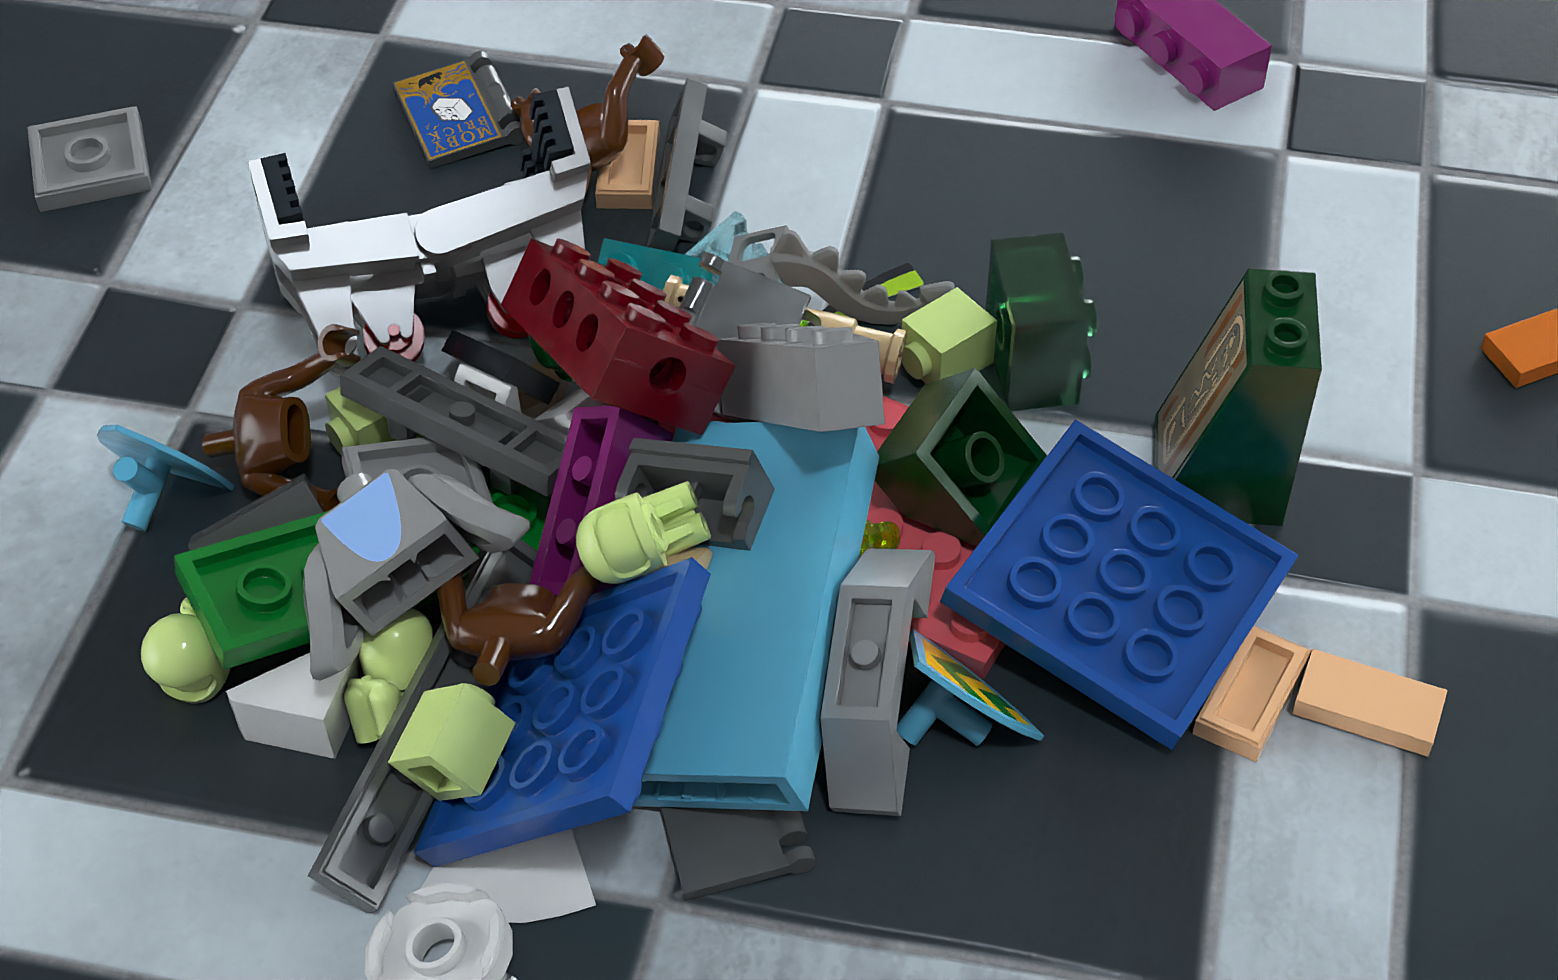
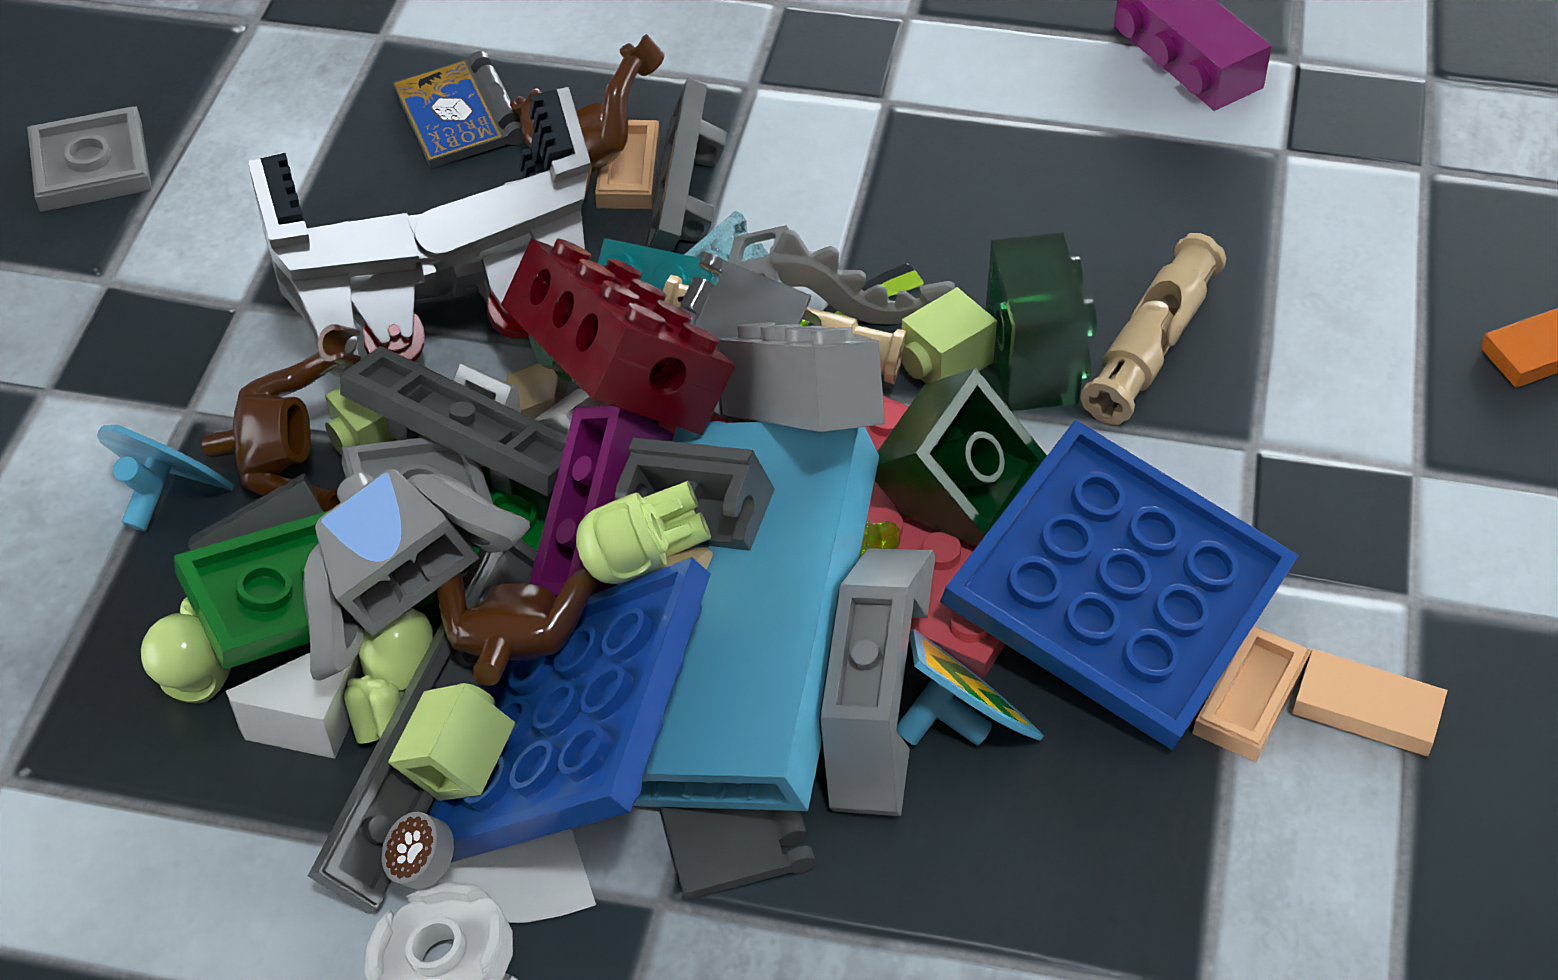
black tile [441,329,560,405] -> none
dark green slope [1154,268,1322,526] -> none
none -> tile [382,812,454,890]
none -> tan piece [1080,233,1226,425]

